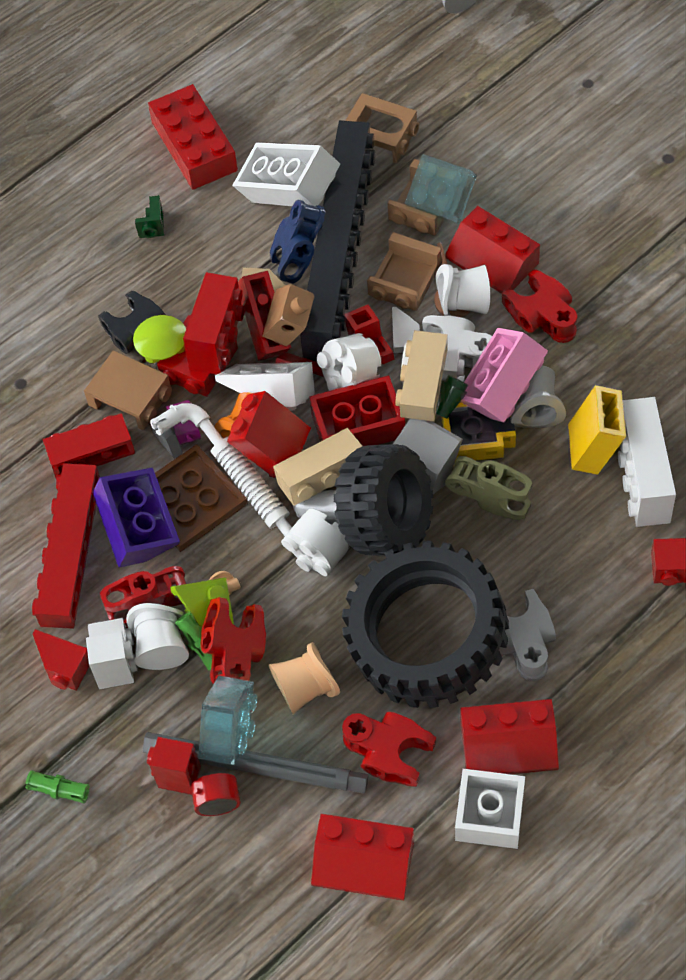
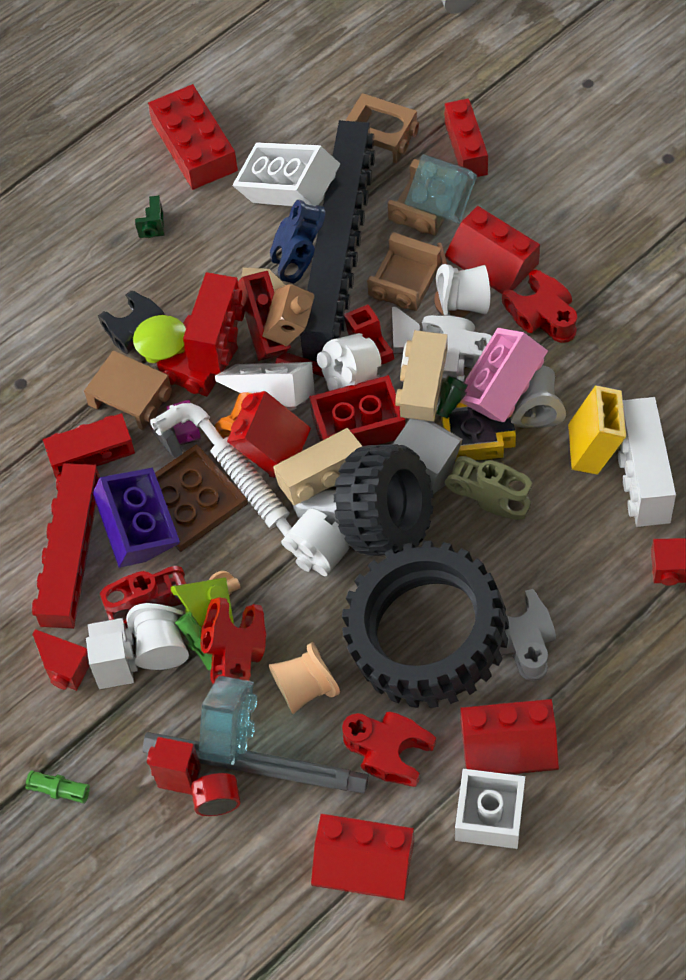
none -> red brick [444,98,488,180]

